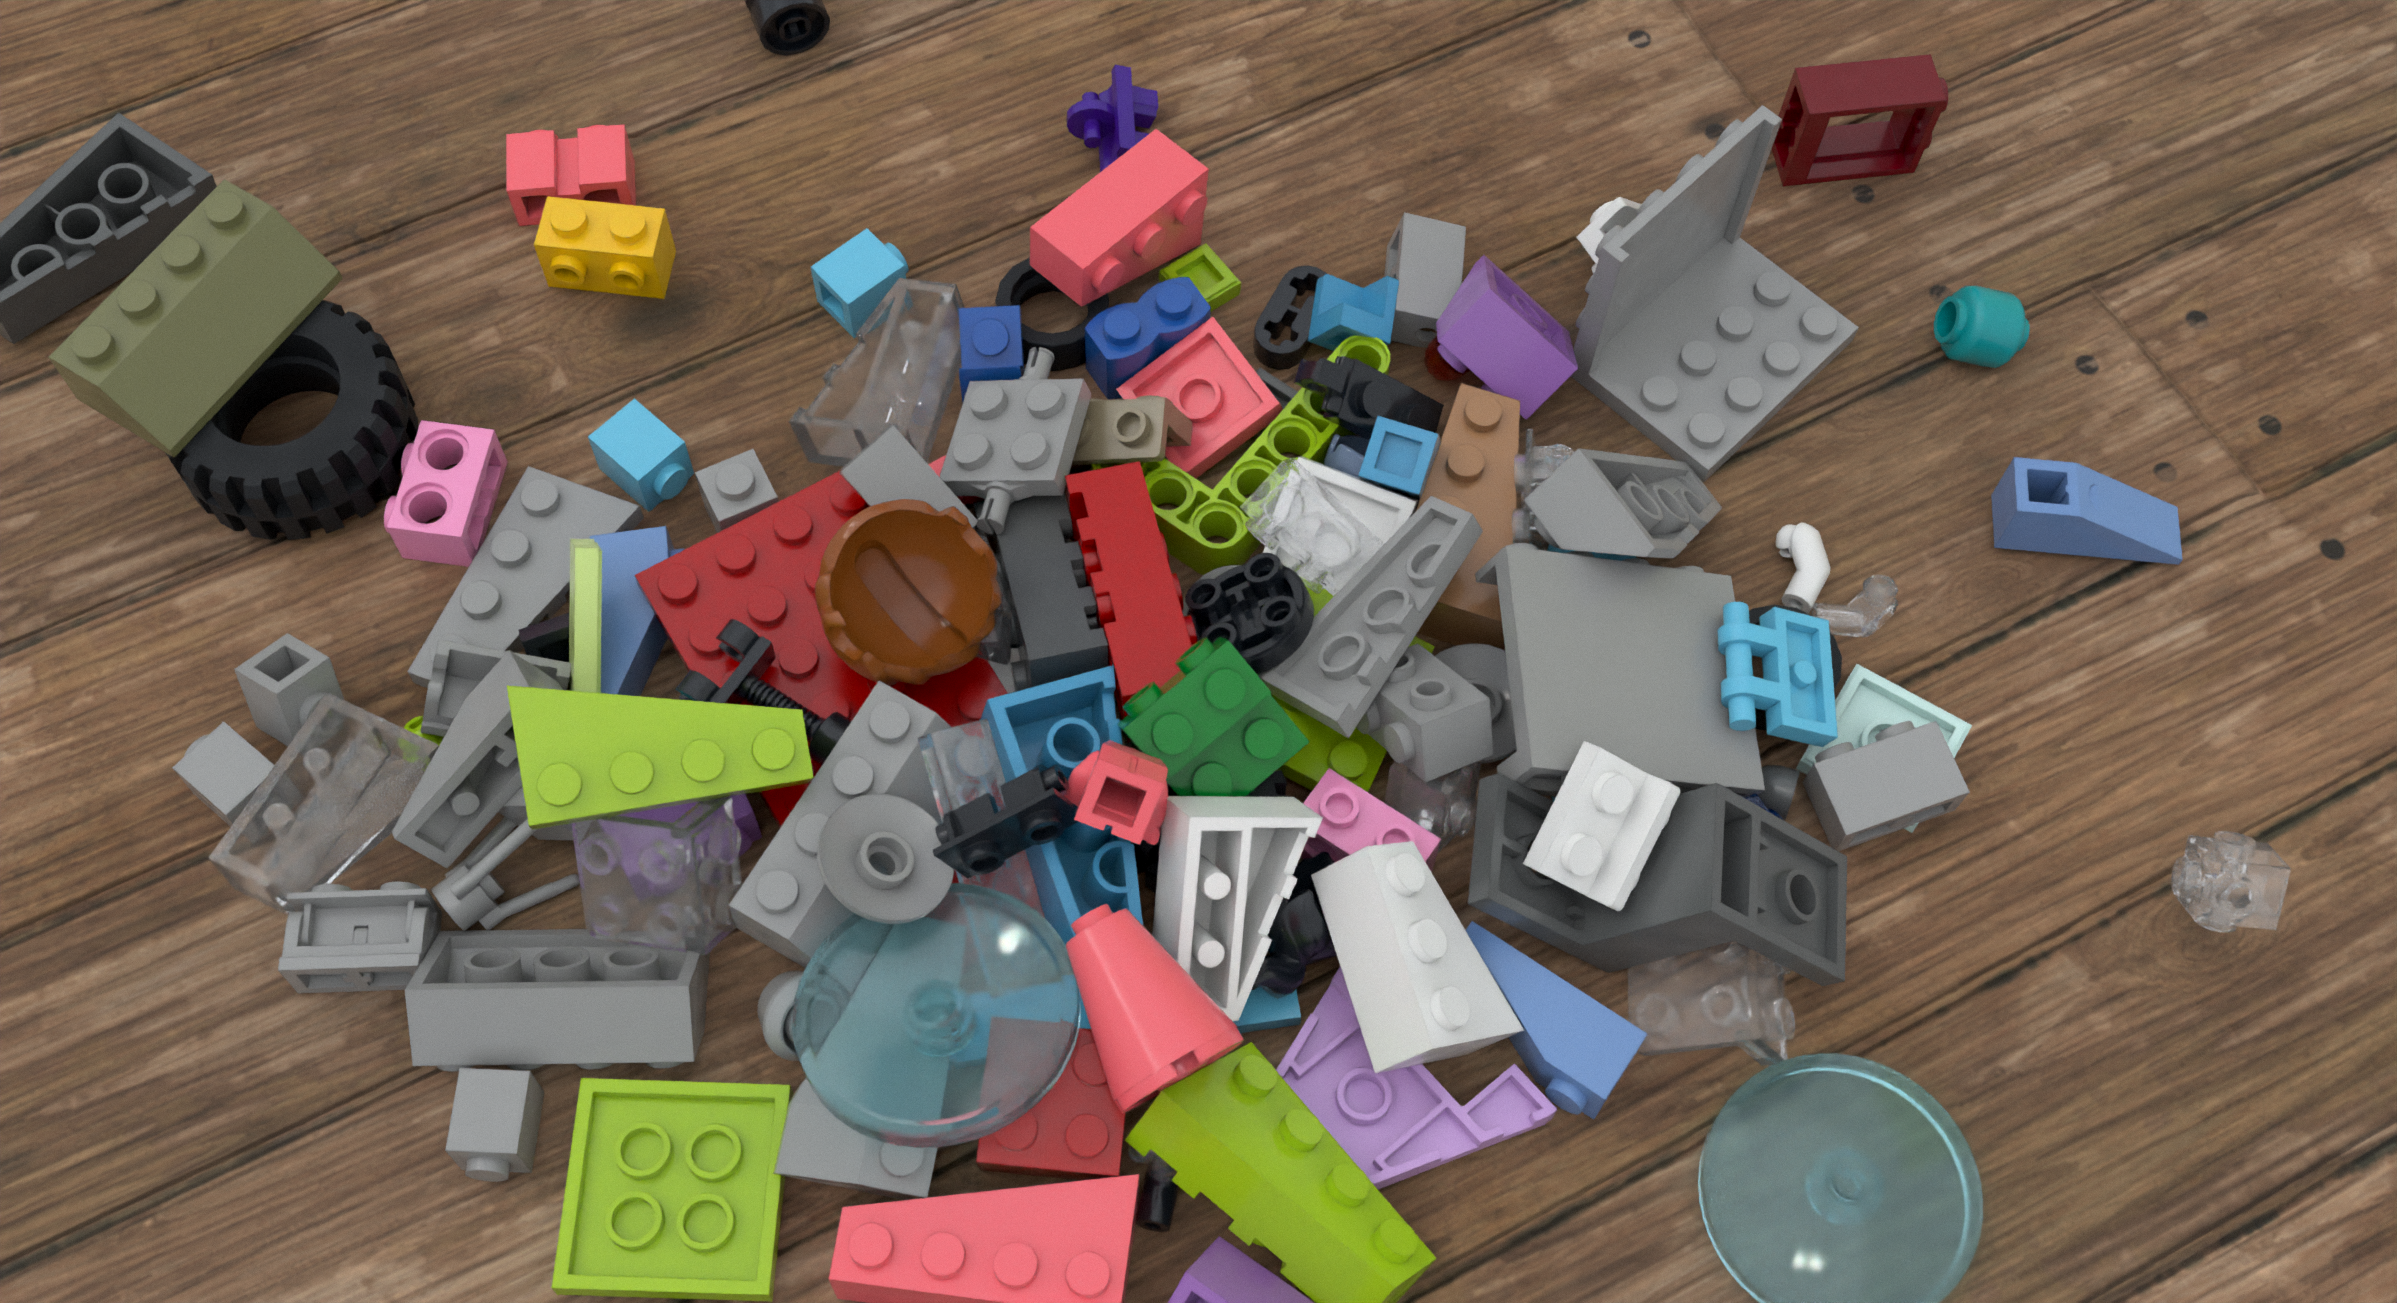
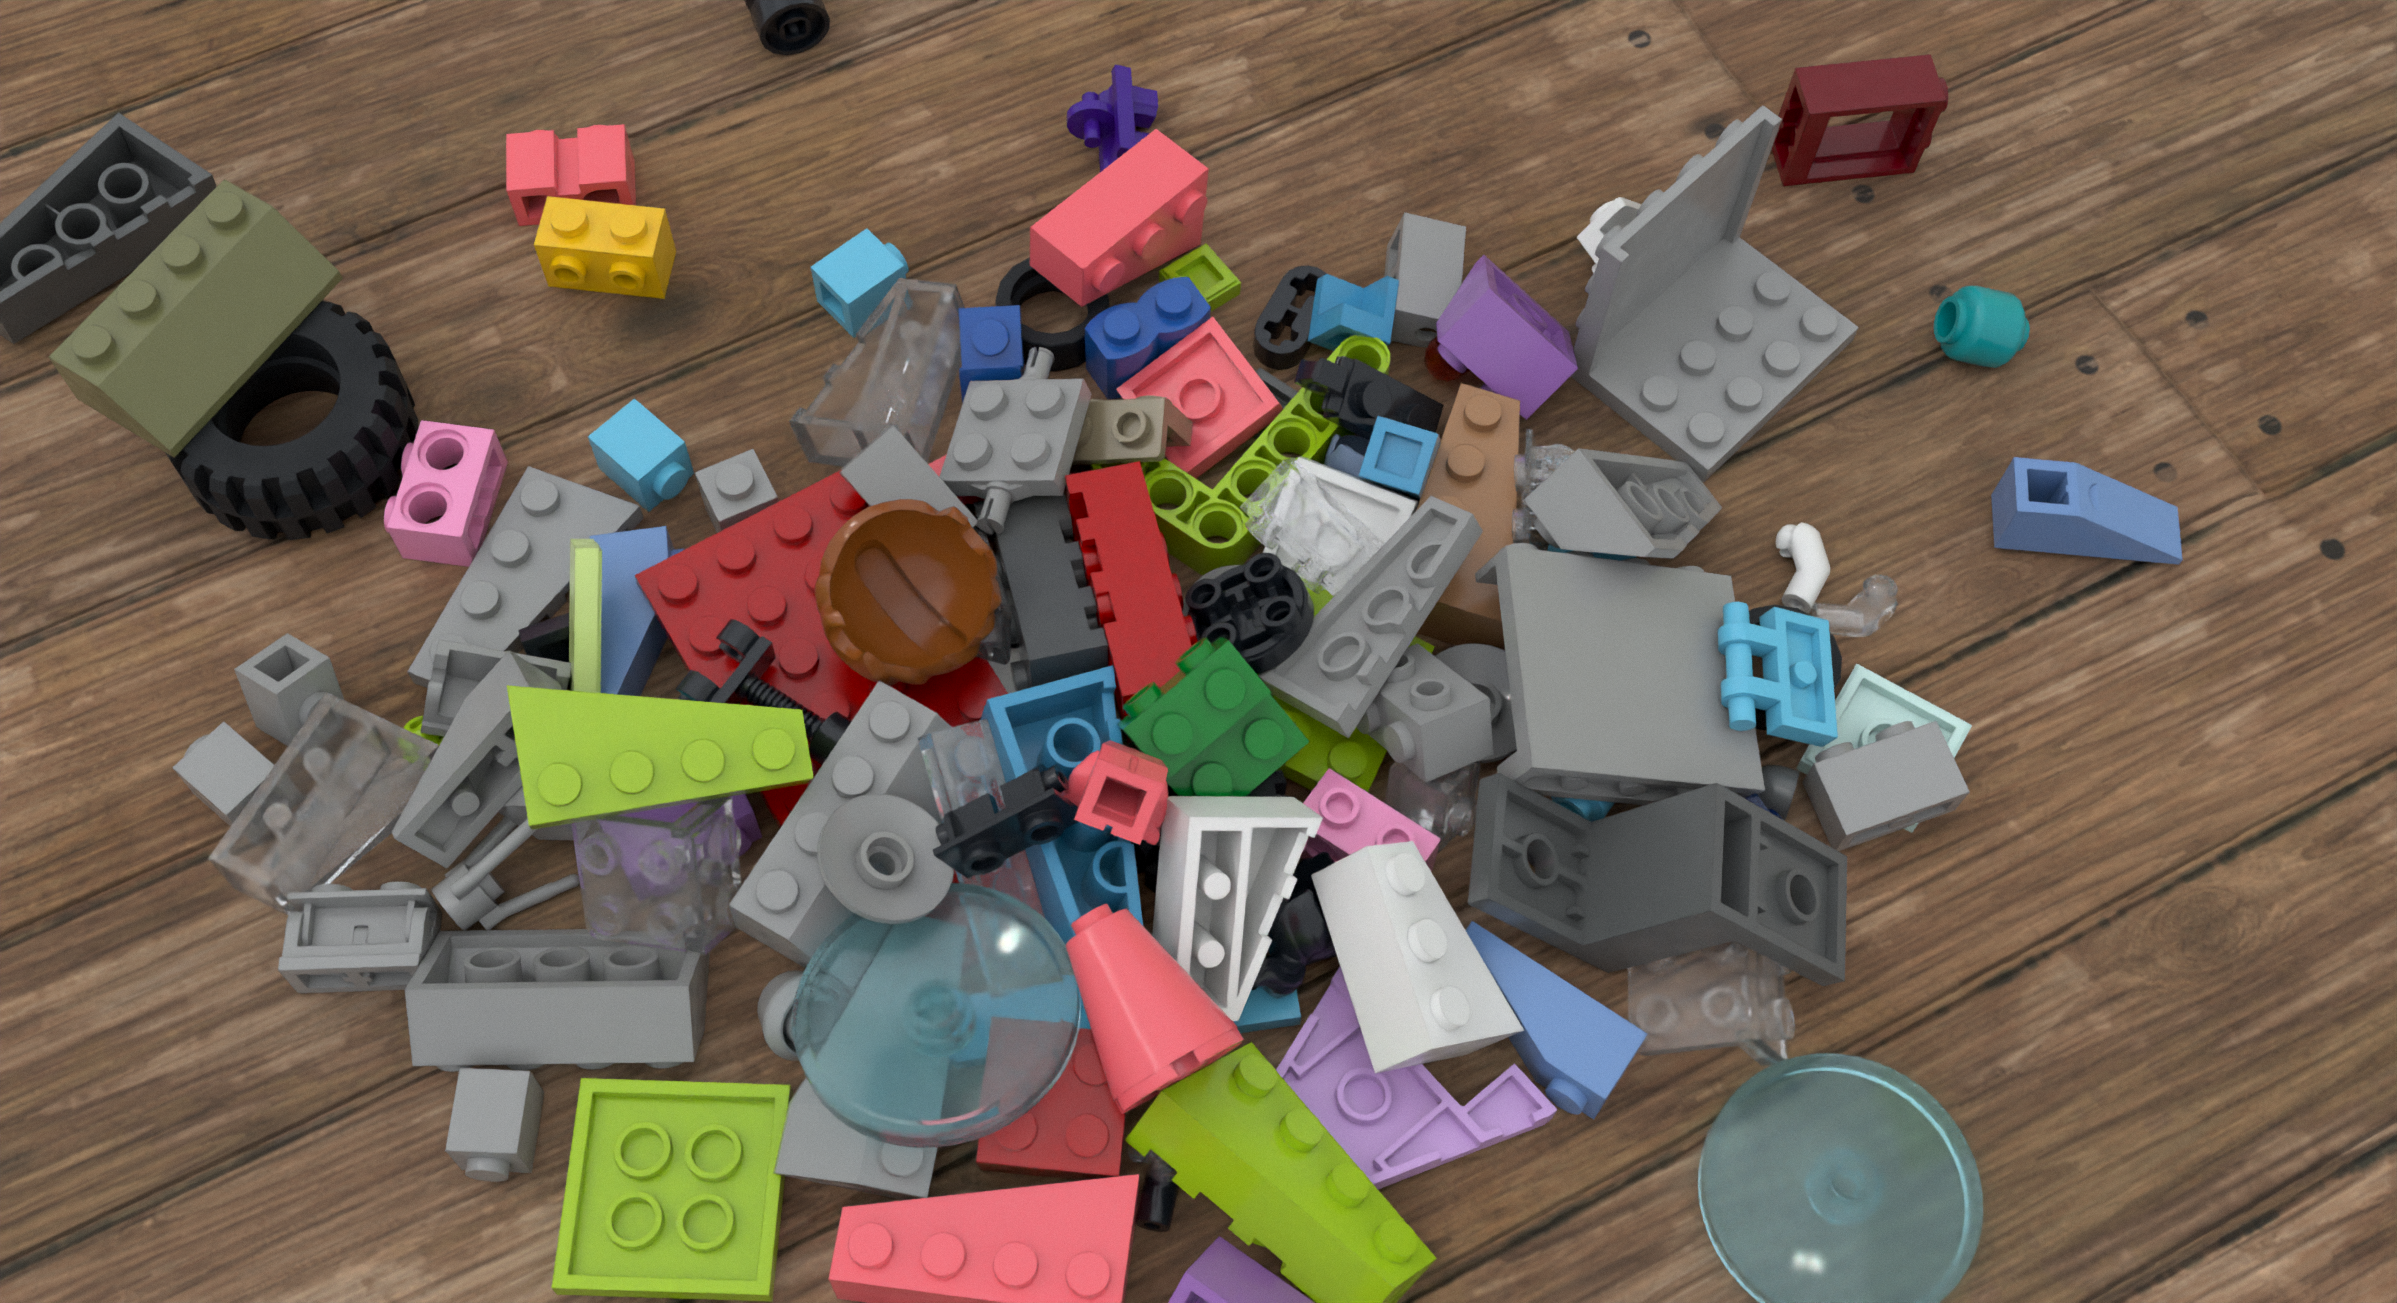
white bracket [1523,741,1680,911] -> none
clear brick [2171,831,2291,933] -> none

